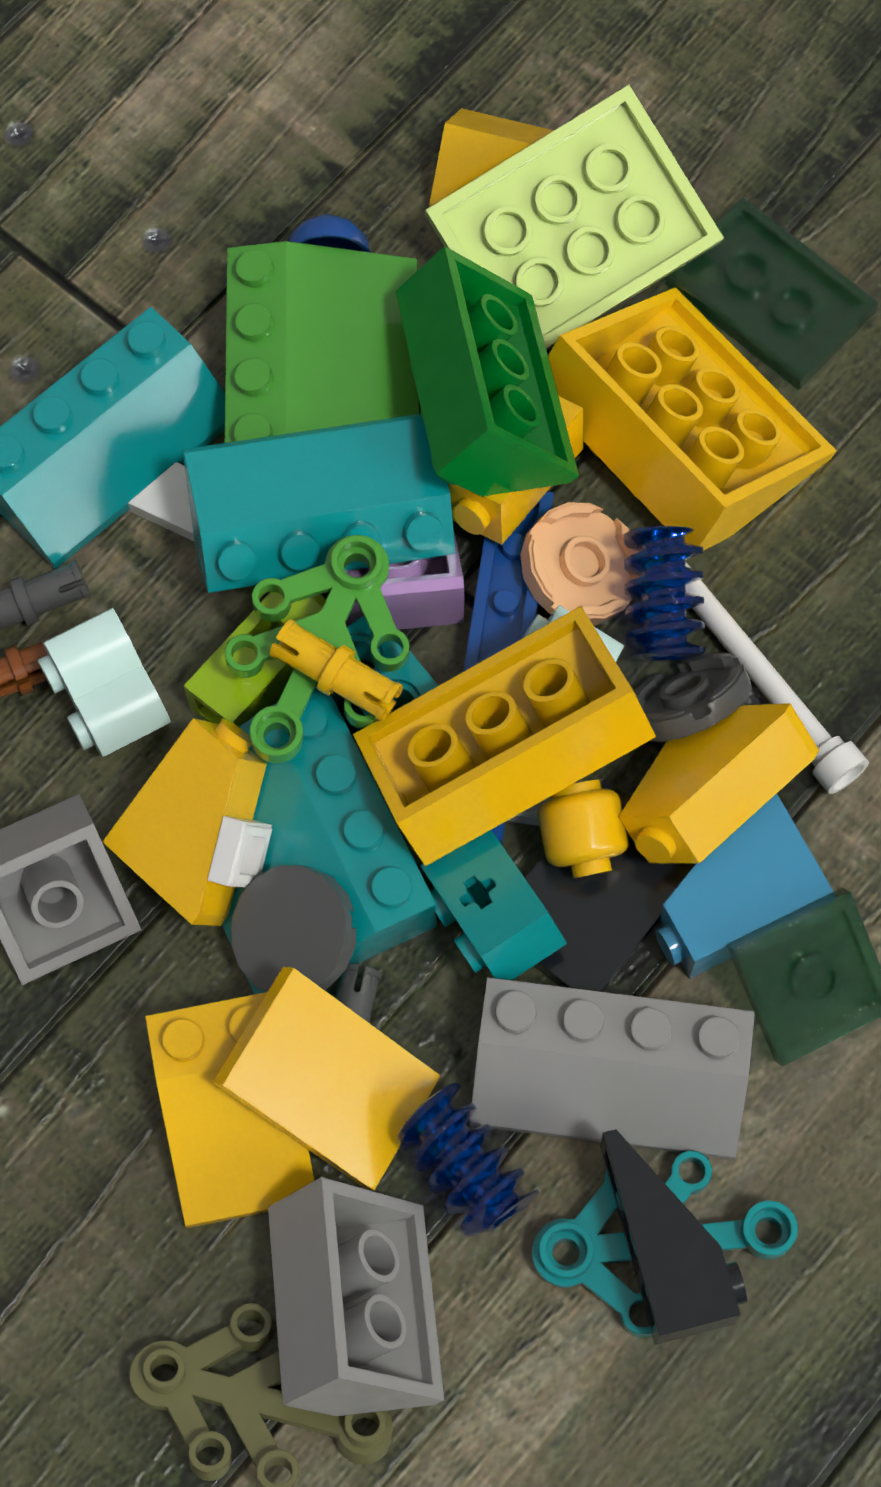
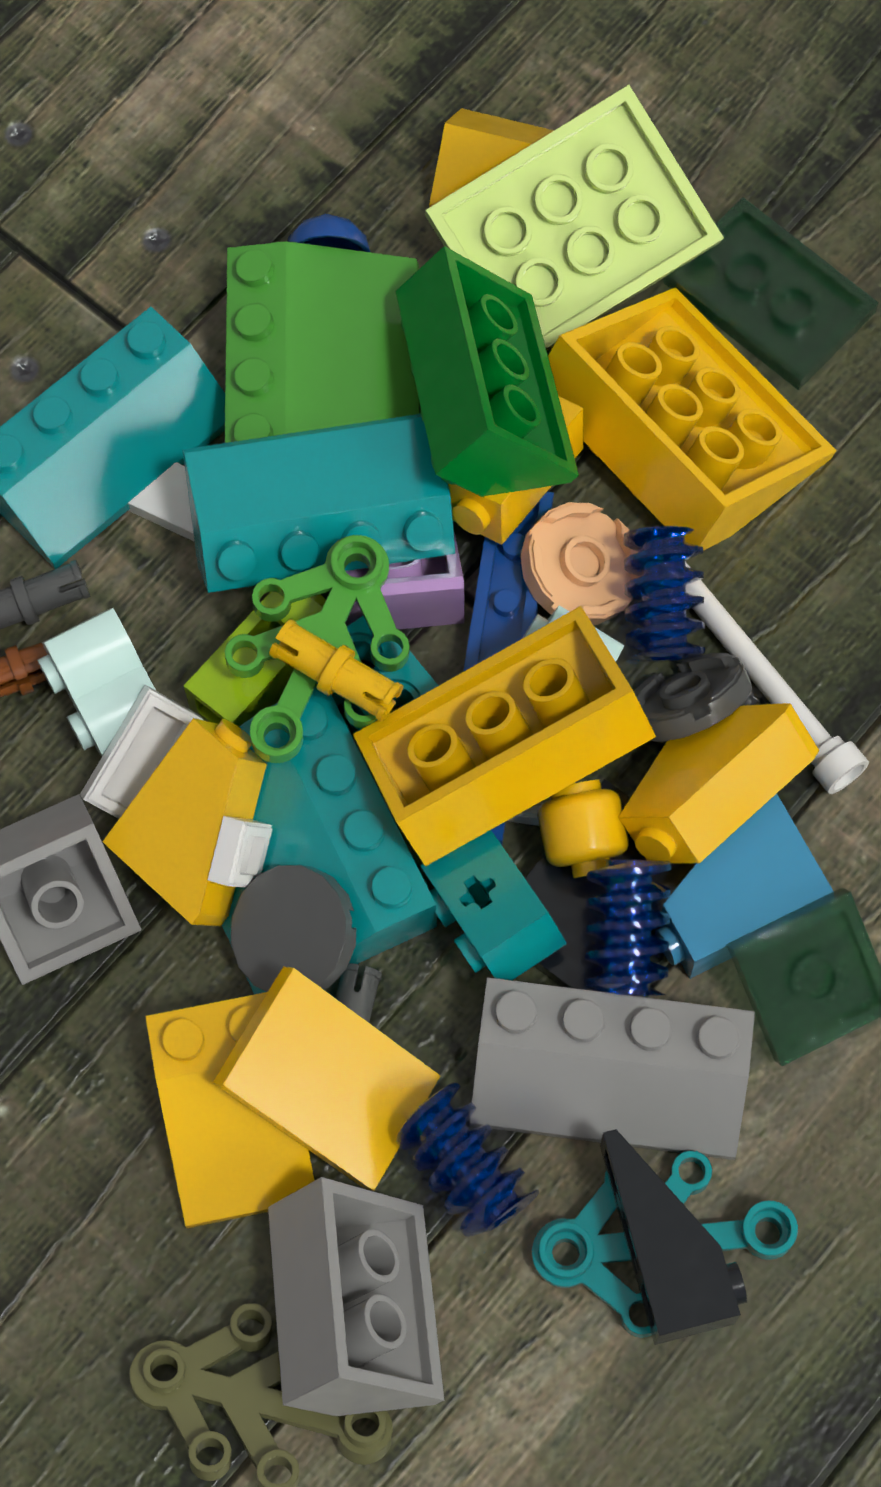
none -> white tile [80,685,204,819]
none -> clear blue piece [584,859,671,996]

